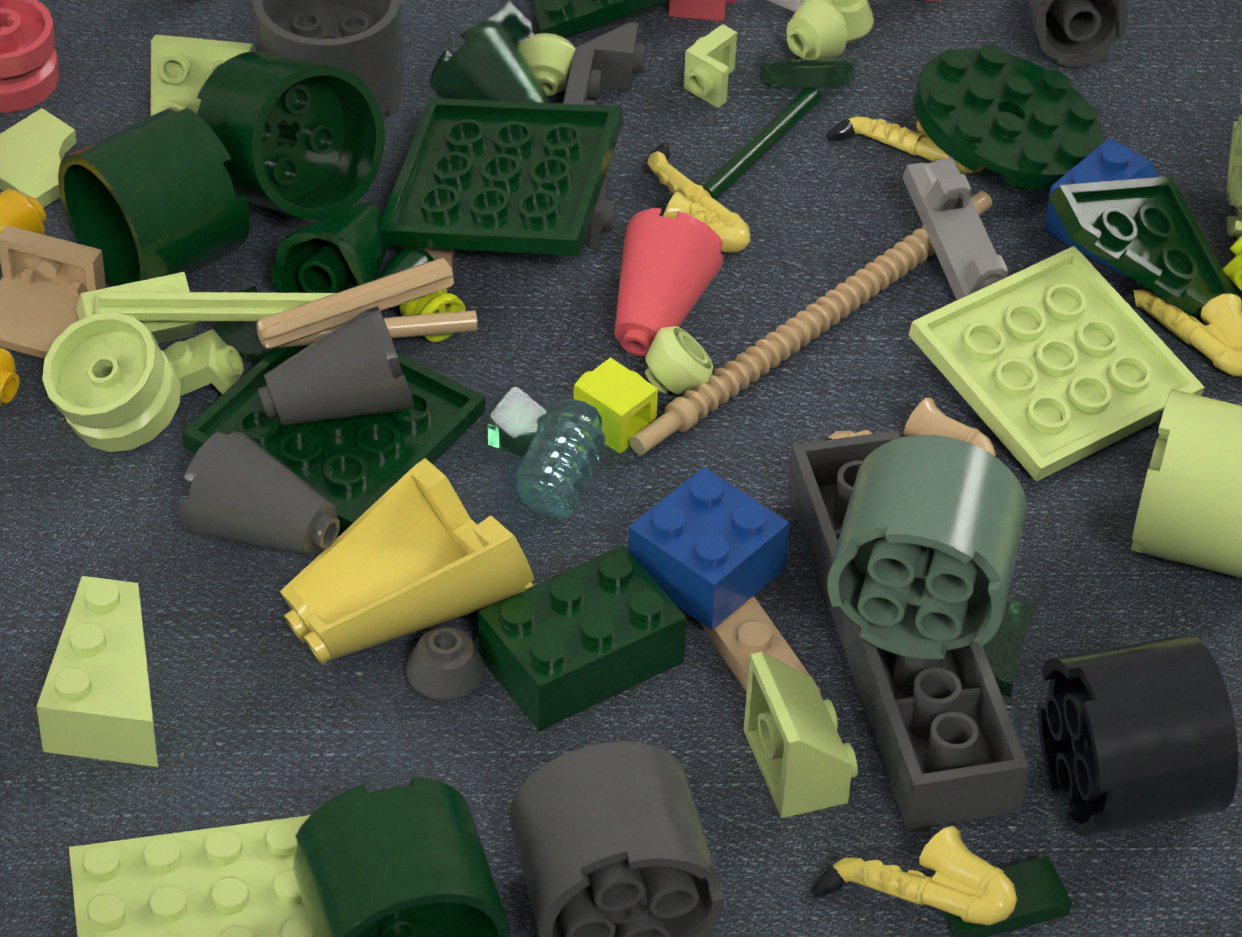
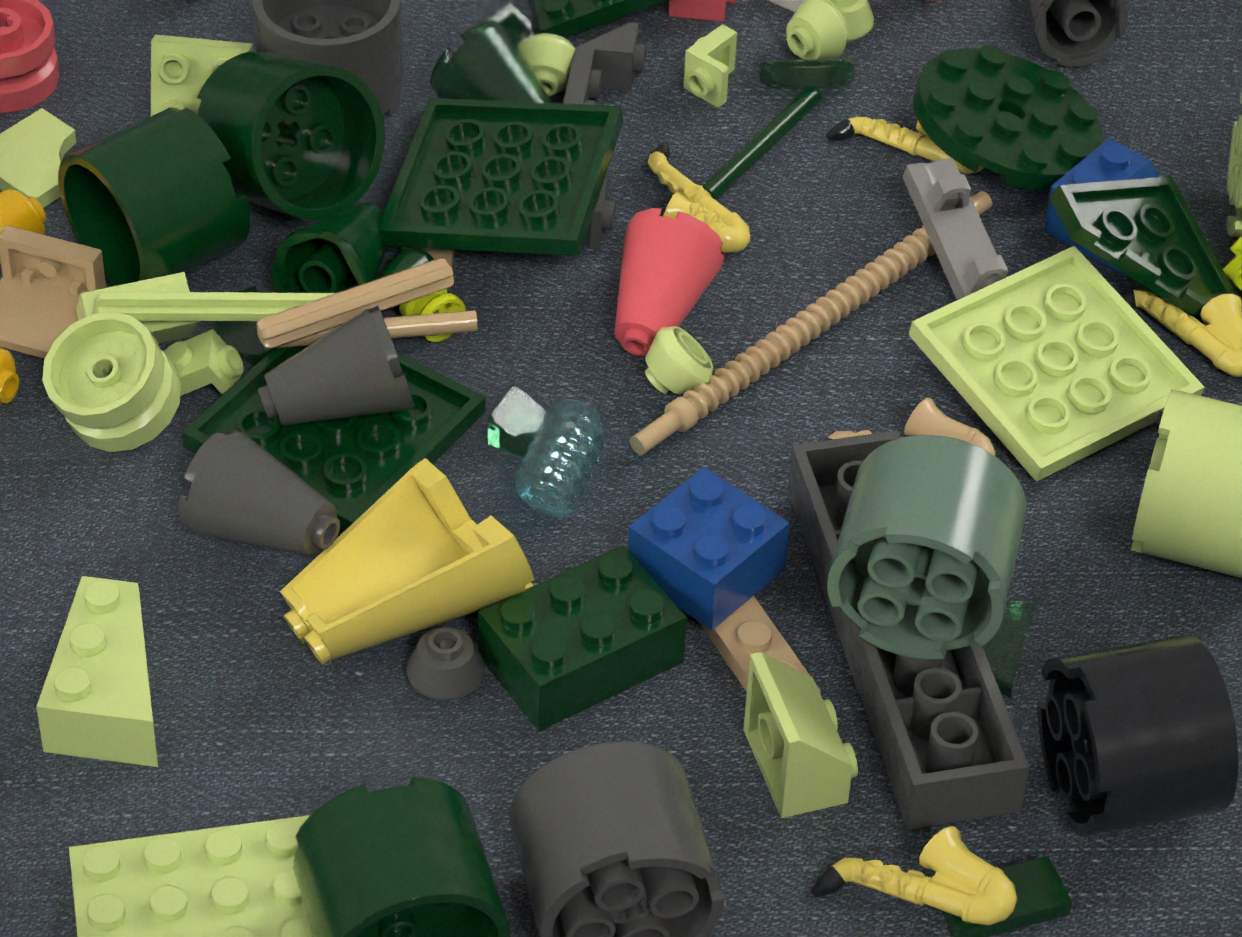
neon yellow brick [573,358,658,454] -> none

